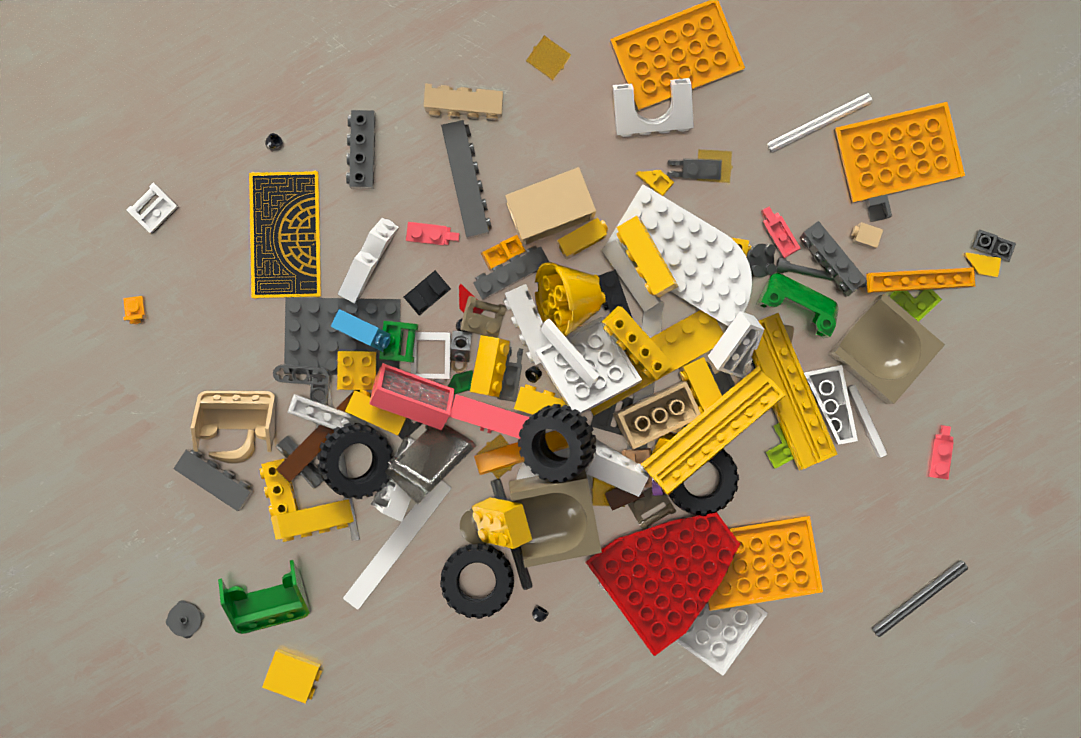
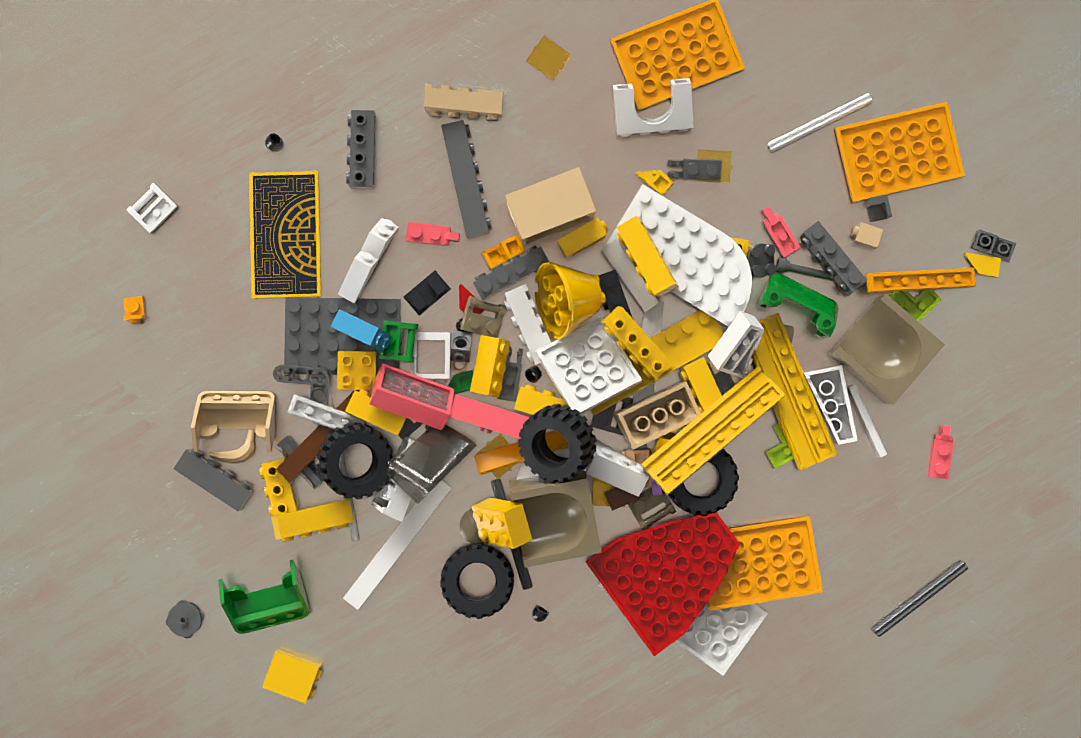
white tile [541,319,599,388] -> none

